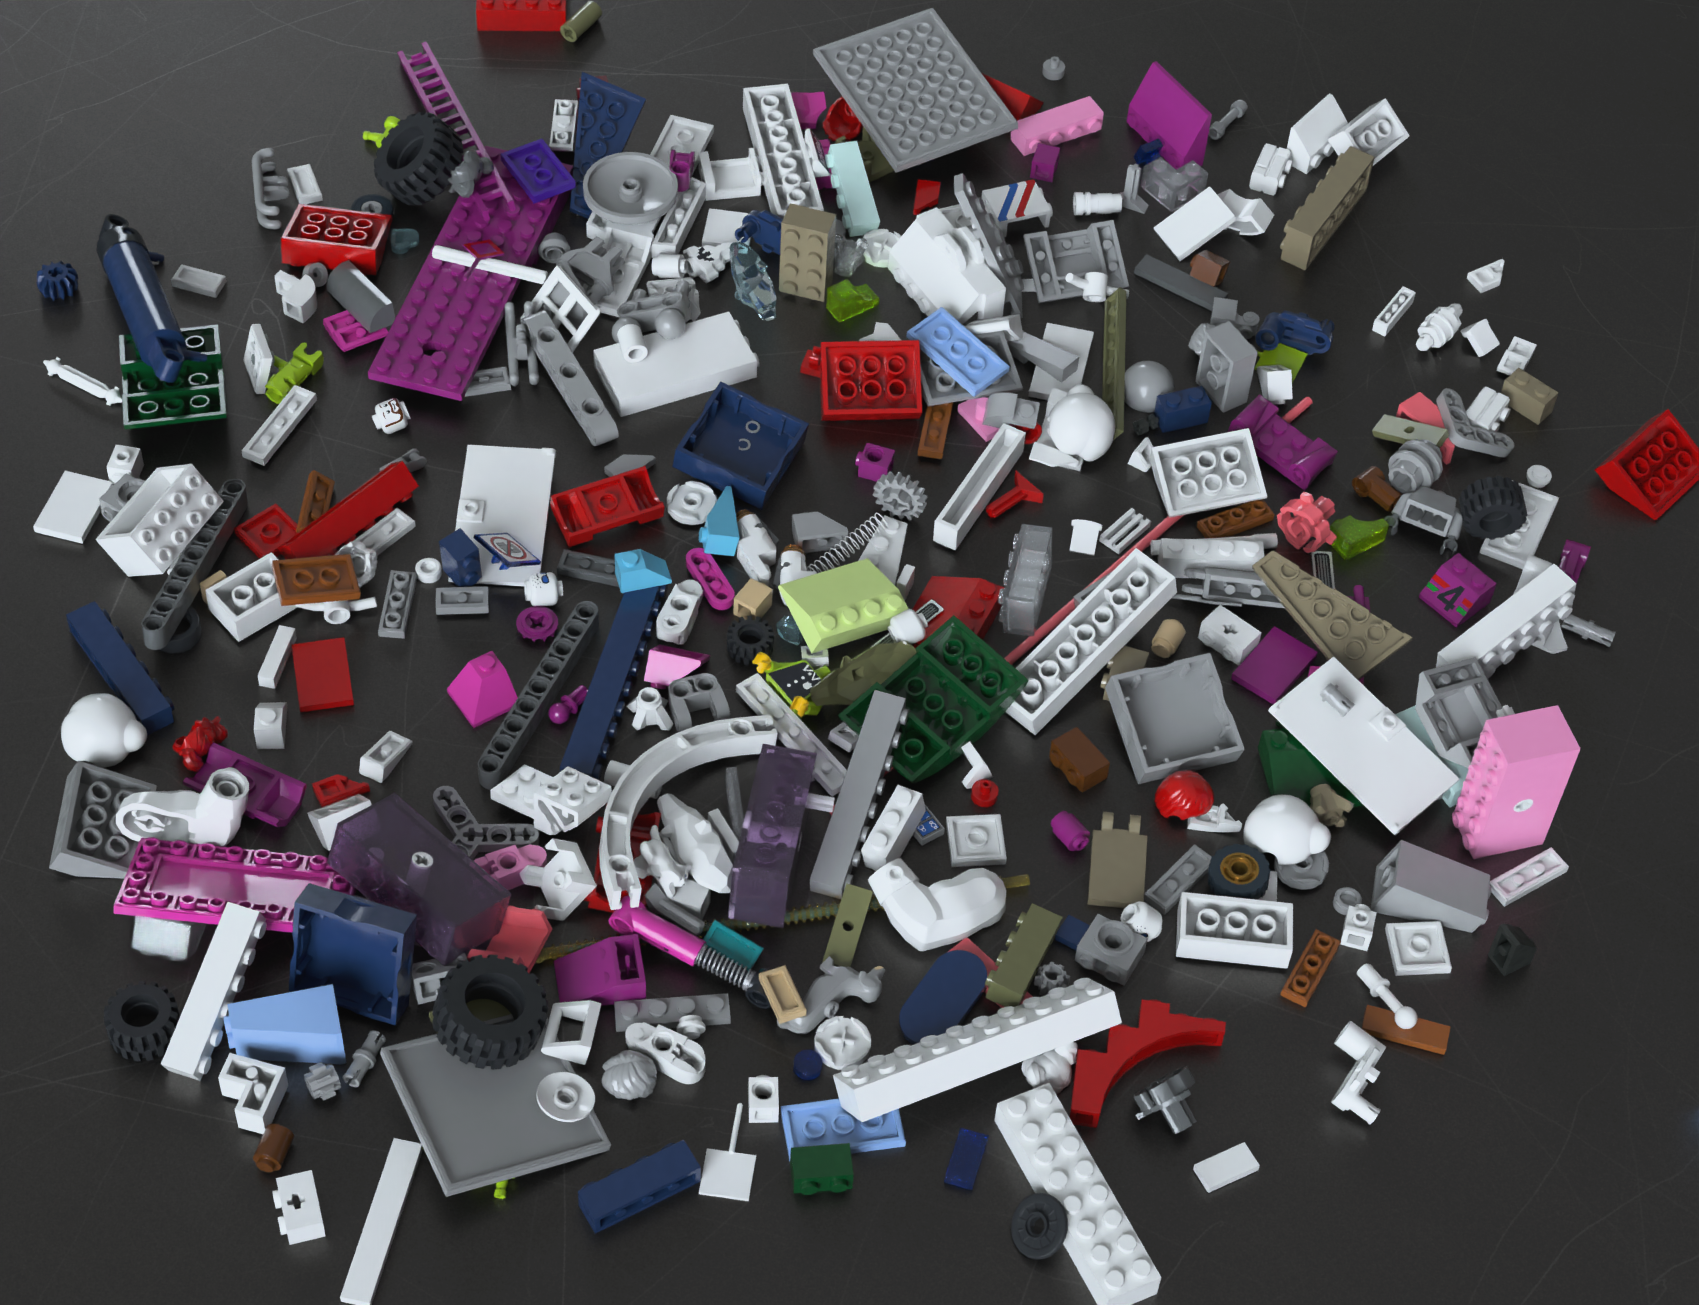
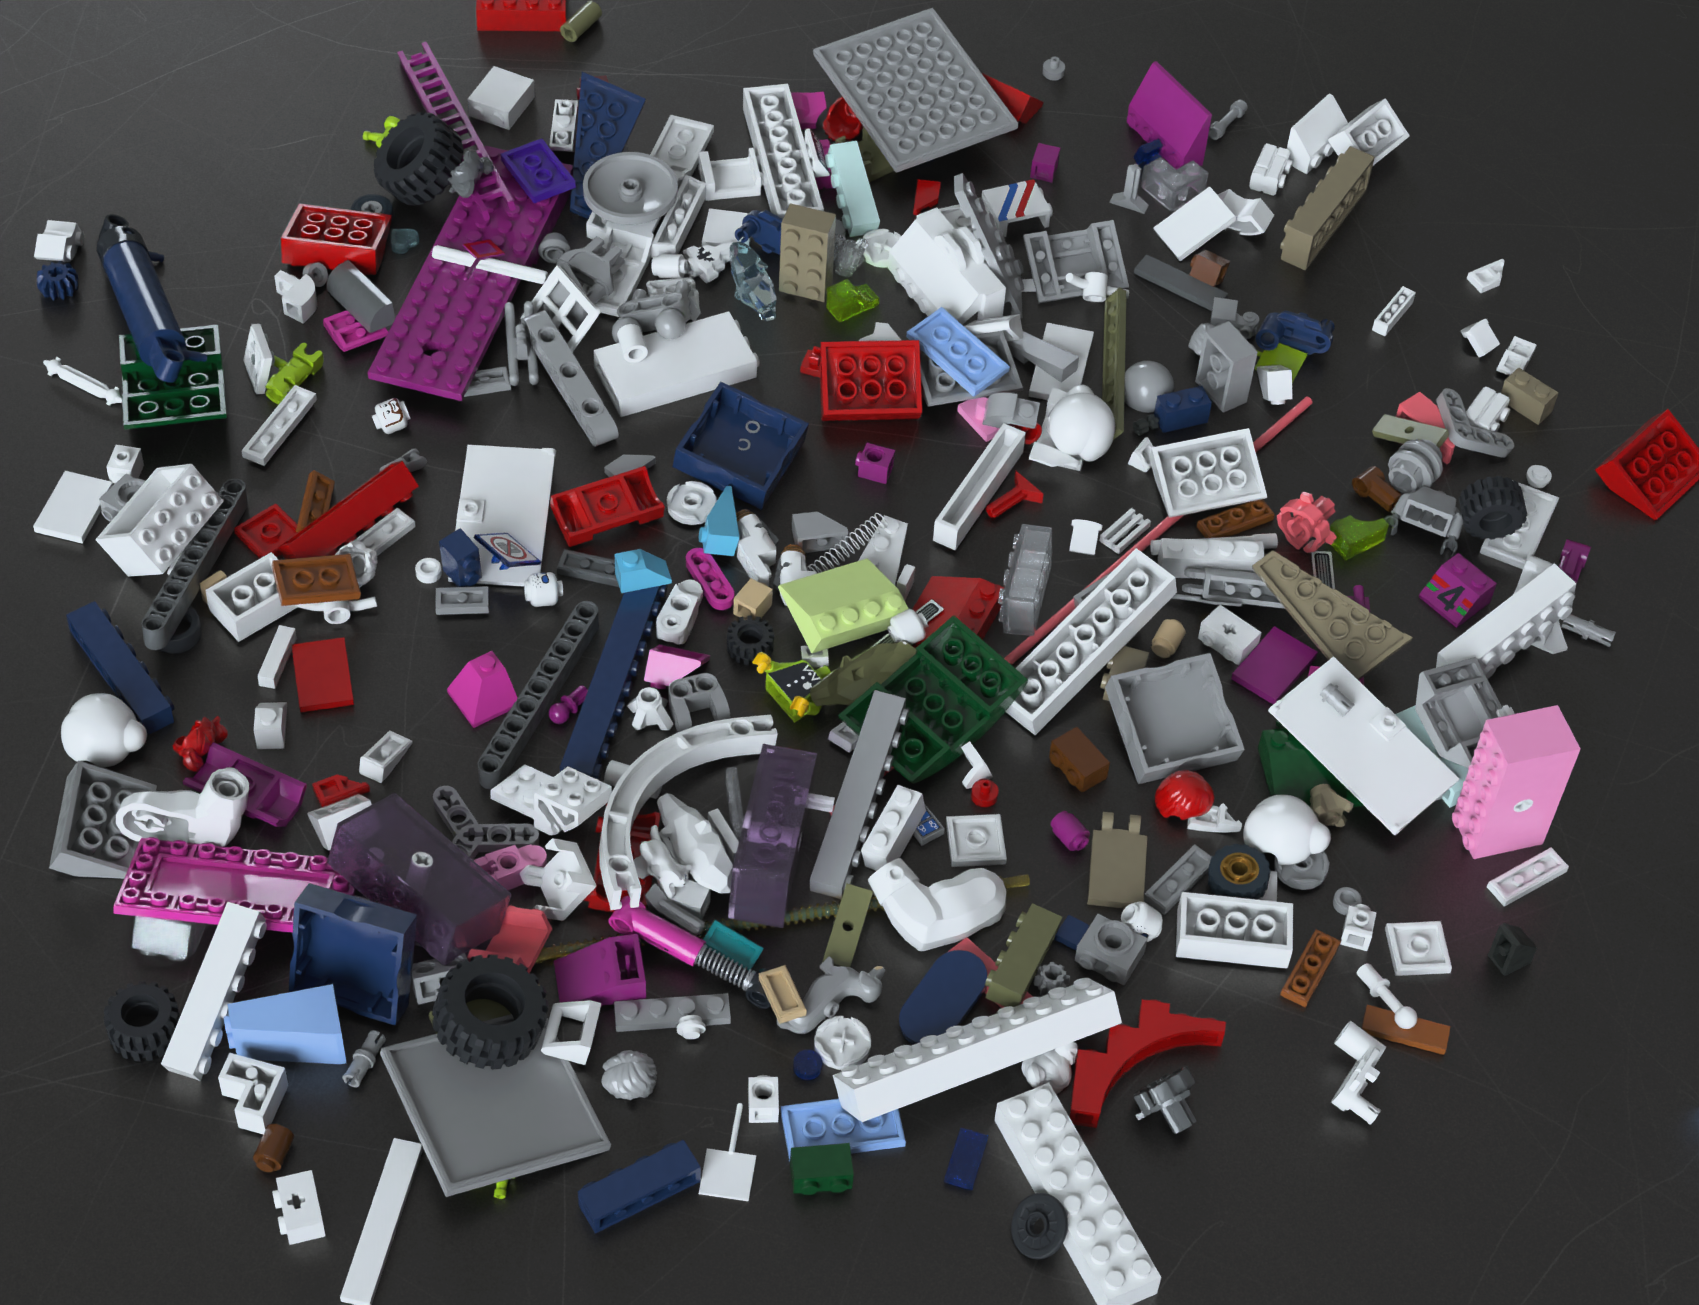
white tile [171,264,226,298] -> none
light grey piece [252,148,289,229] -> none
white tile [287,164,323,204] -> none
light grey gear [304,1062,341,1101] -> none
light grey tile [378,570,417,639] -> none
magenta gear [516,606,558,642] -> none
white dish [536,1072,595,1122] -> none
white piece [625,1022,705,1084] -> none
magenta piece [669,149,695,192] -> none
white plate [736,673,847,797] -> none
clear light blue tile [776,615,803,646] -> none
light grey gear [873,471,928,520] -> none
dark orange plate [918,402,953,459] -> none
bright pink brick [1010,96,1104,156] -> none
white axle [1073,192,1122,216] -> none
white tile [1193,1142,1260,1193] -> none
magenta piece [1227,394,1338,491] -> none
light grey slope [1370,840,1492,933] -> none
white piece [1416,303,1463,351] -> none
none -> white brick [34,220,84,262]
none -> white brick [468,66,535,130]

